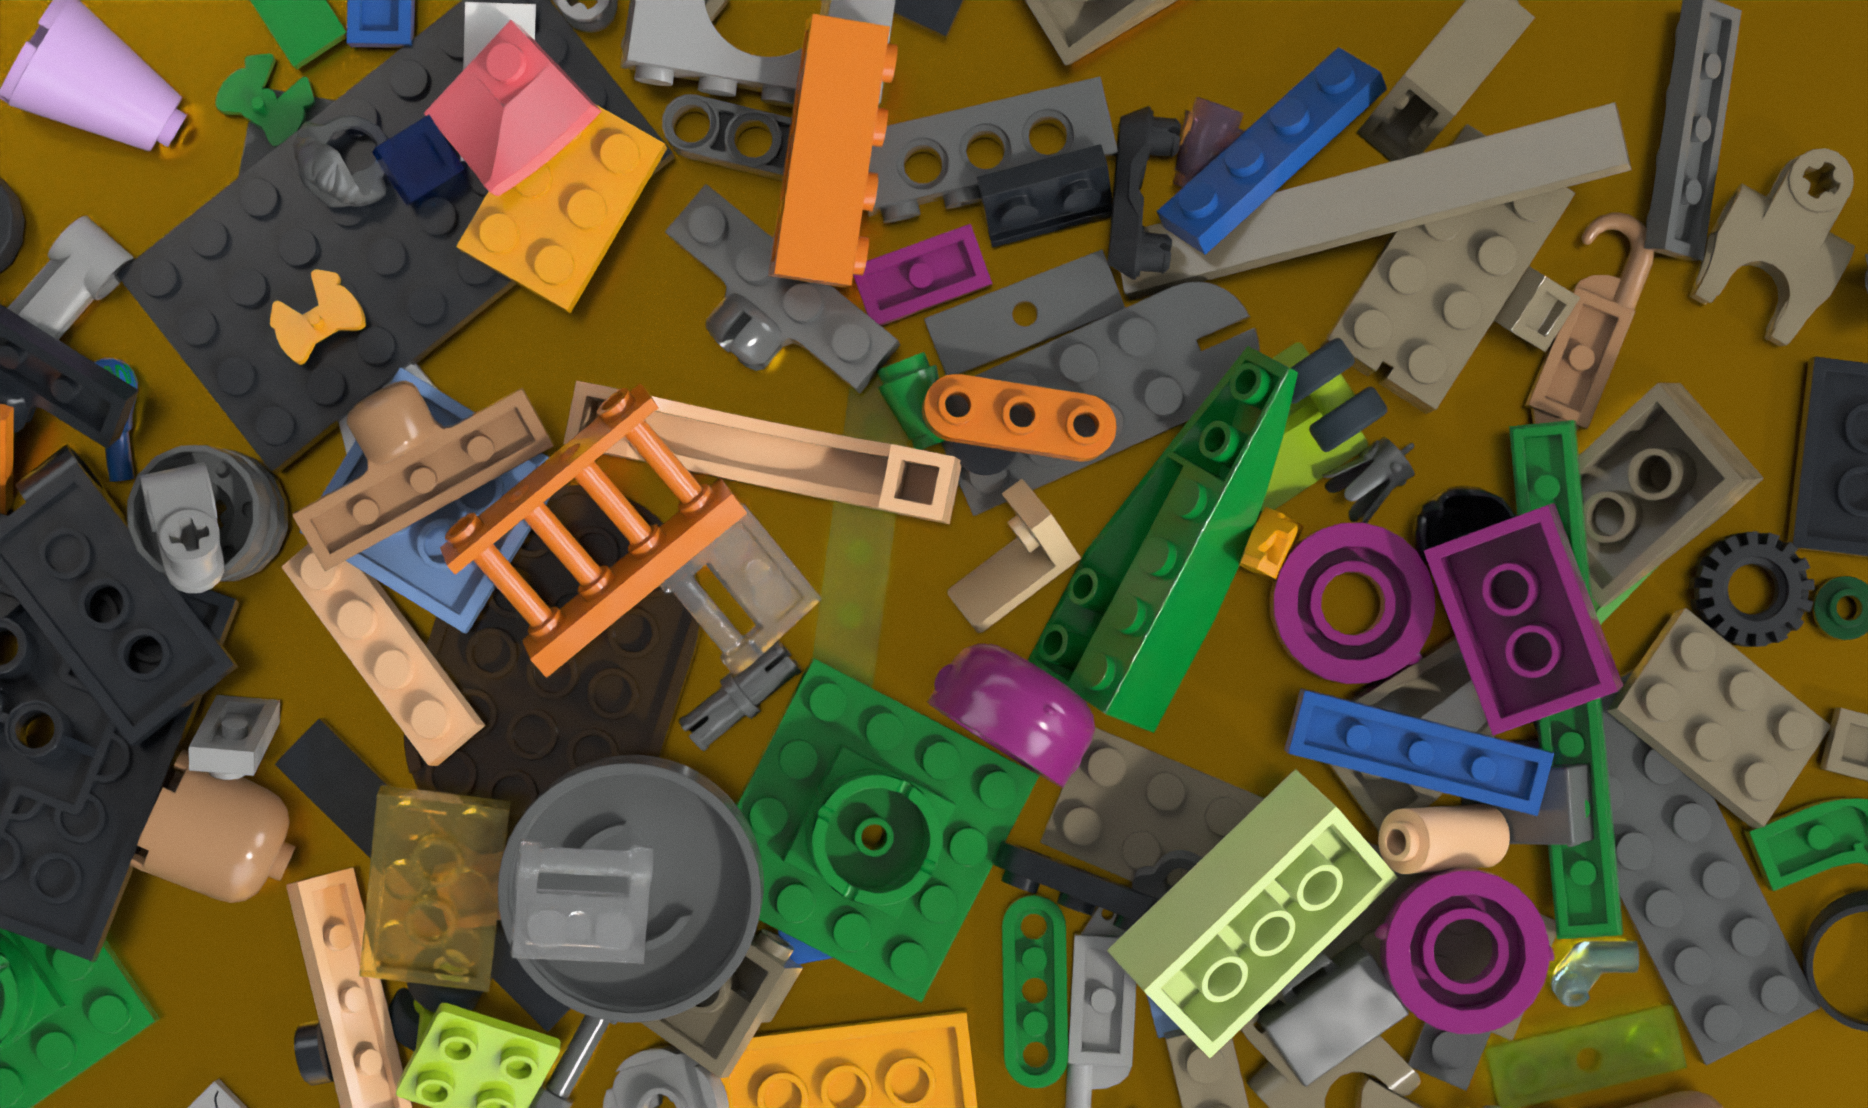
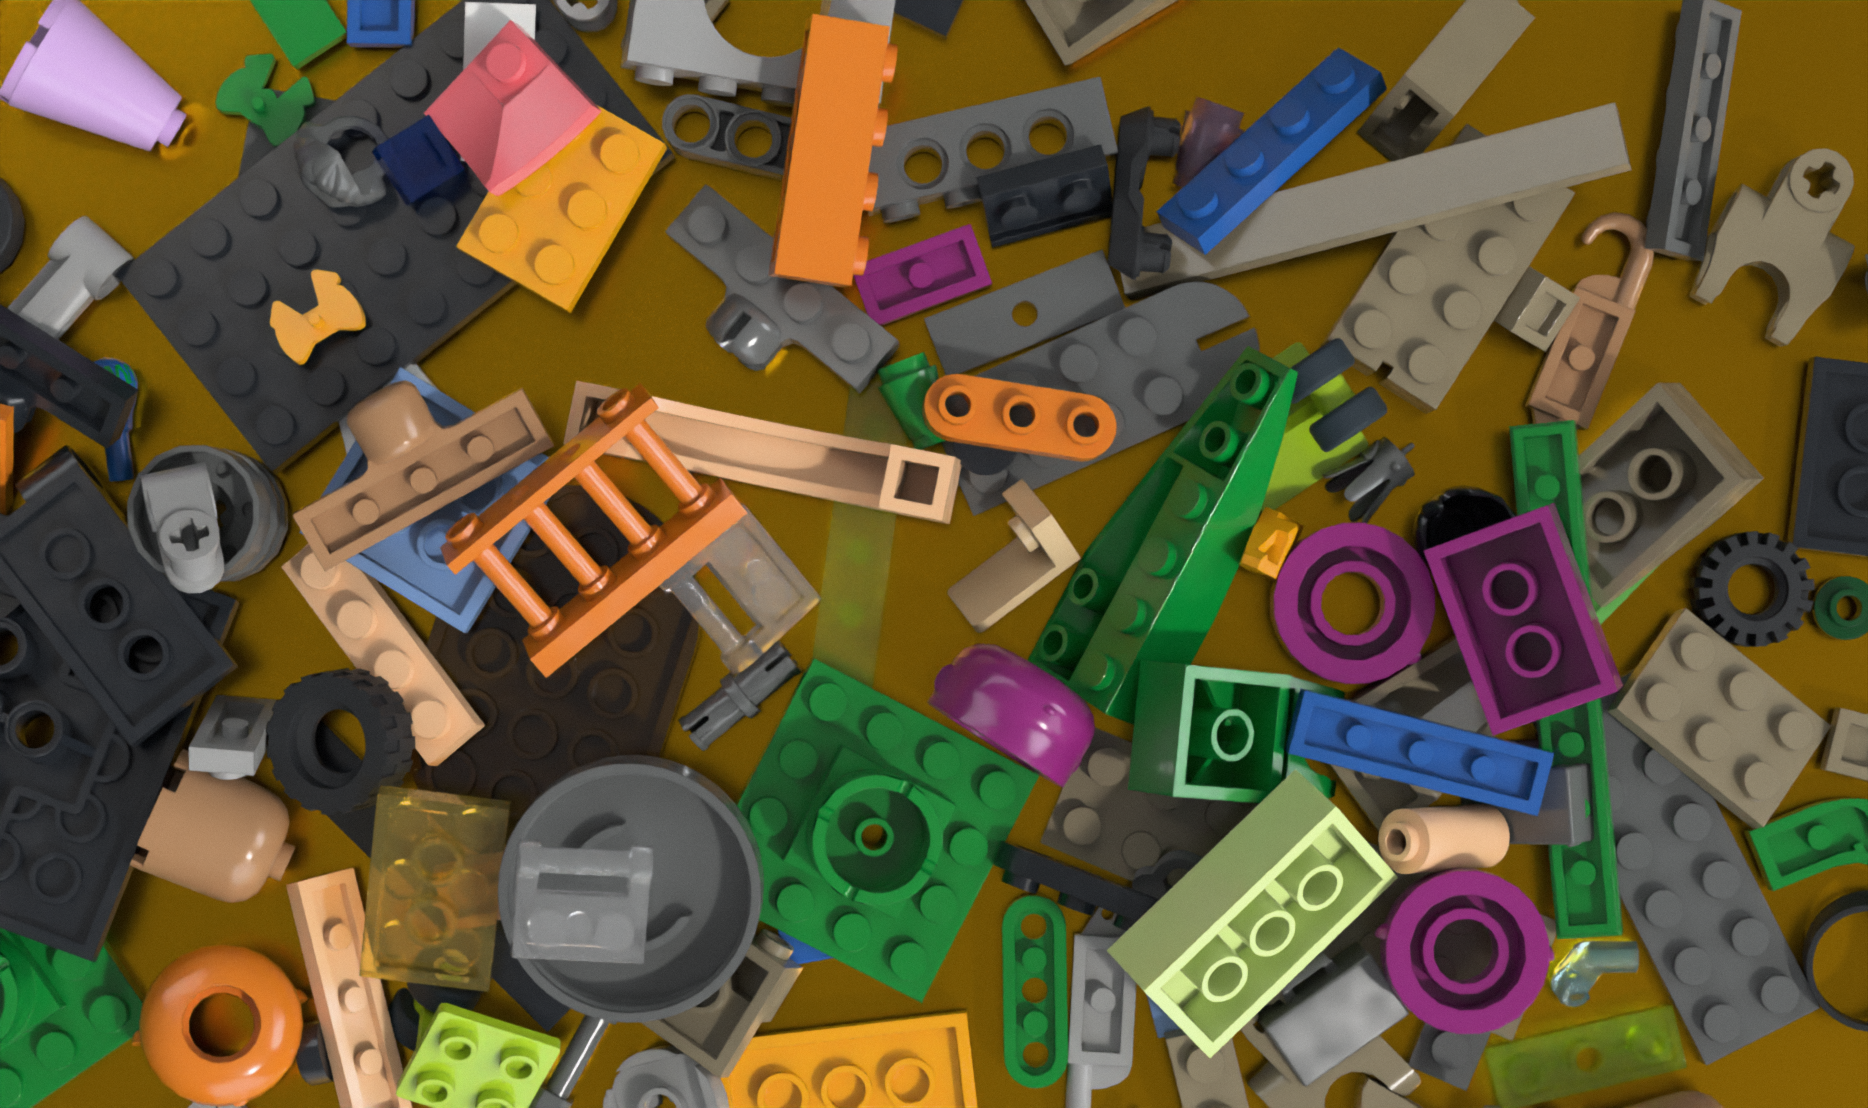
none -> orange piece [132,944,309,1107]
none -> black tyre [266,668,415,815]
none -> green brick [1128,660,1345,803]

